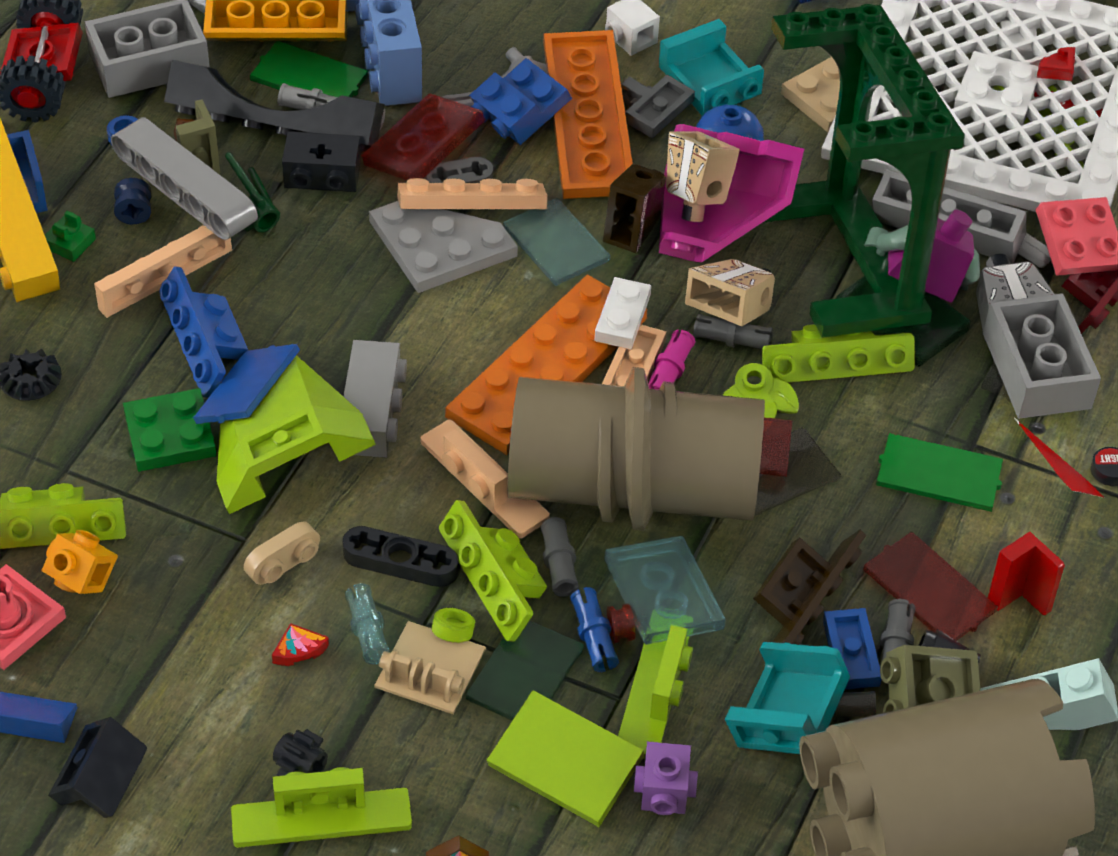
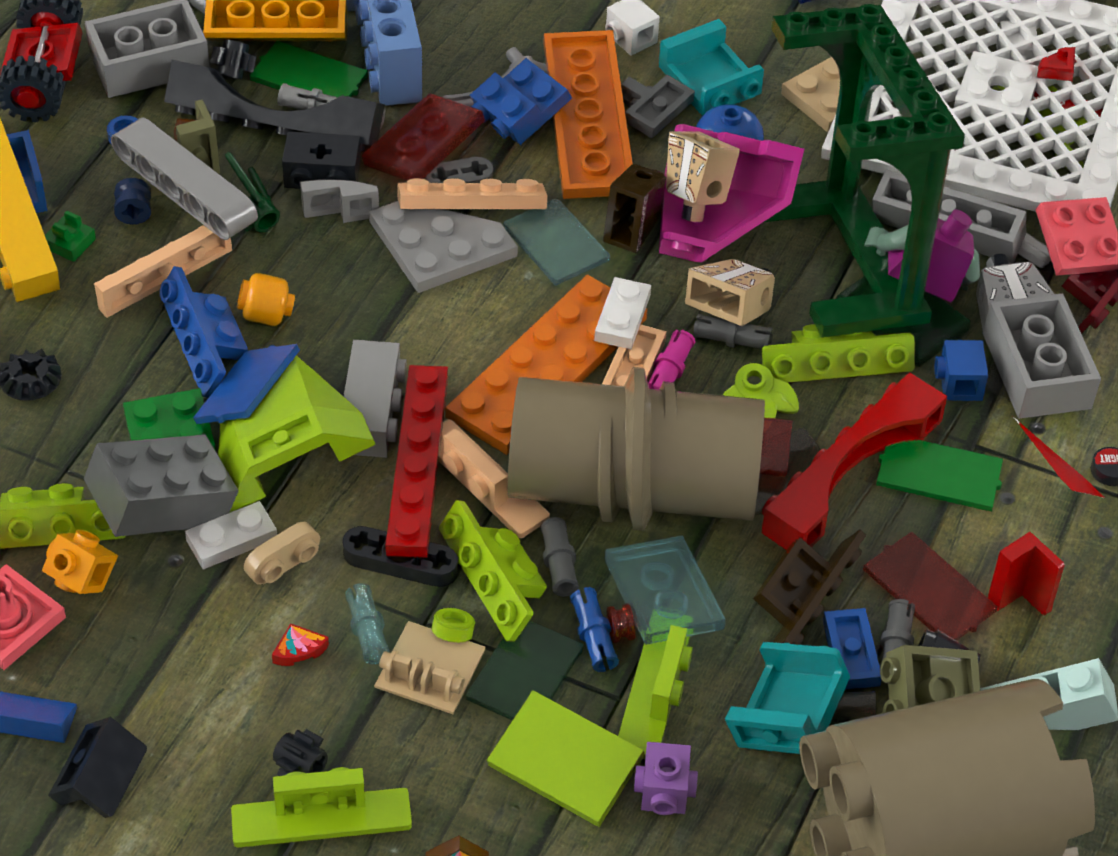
none -> dark grey brick [84,435,239,537]
none -> white plate [185,501,277,569]
none -> black gear [210,39,256,80]
none -> light orange head [237,273,295,326]
none -> light grey slope [300,180,379,223]
none -> red plate [385,365,448,558]
none -> red arch [761,372,947,550]
none -> blue brick [934,340,988,401]

